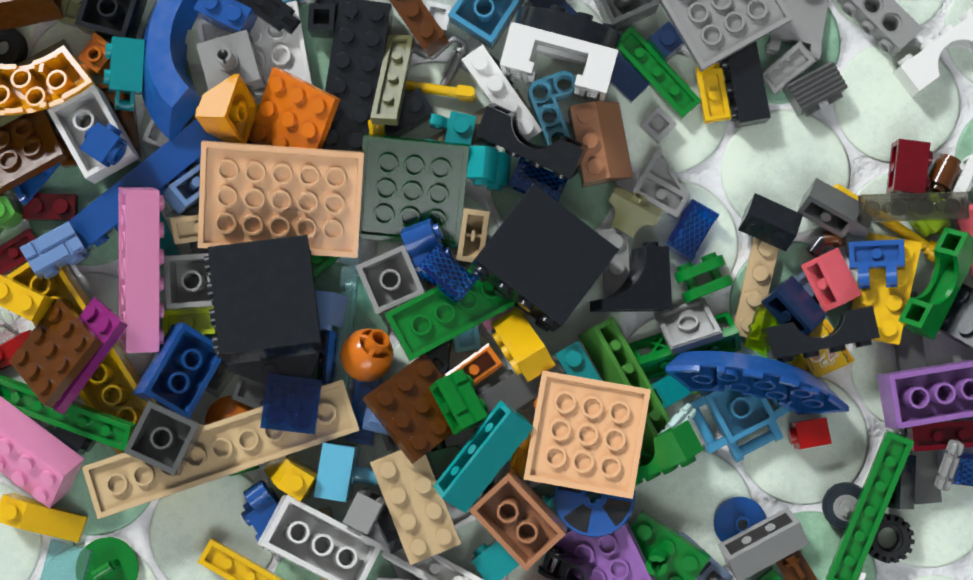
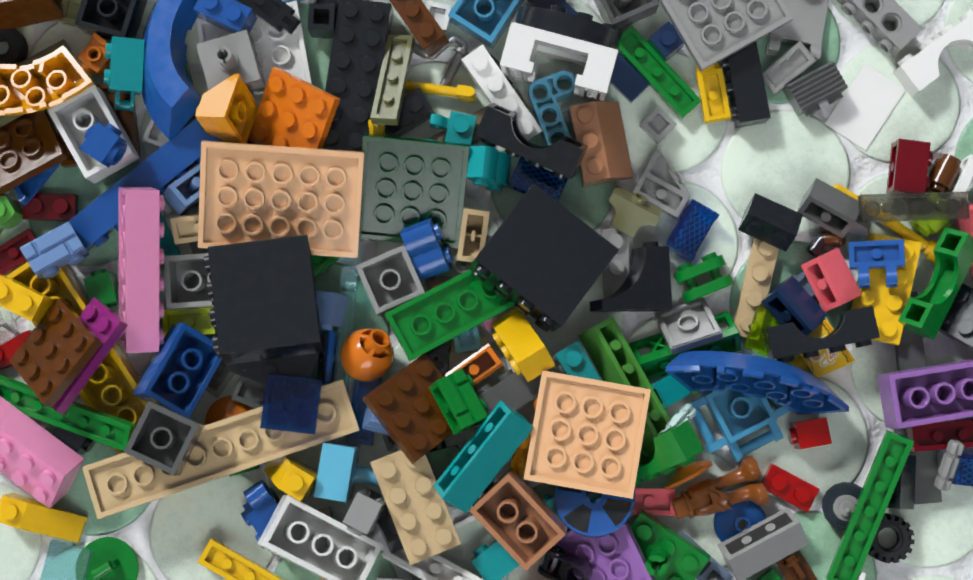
clear blue panel [415,242,480,304] -> none
none -> green brick [83,269,119,308]
none -> coral plate [631,487,676,516]
none -> orange dish [664,461,713,490]
none -> dark orange piece [671,456,769,520]
none -> red plate [761,463,820,512]
none -> white sticker [825,63,906,151]

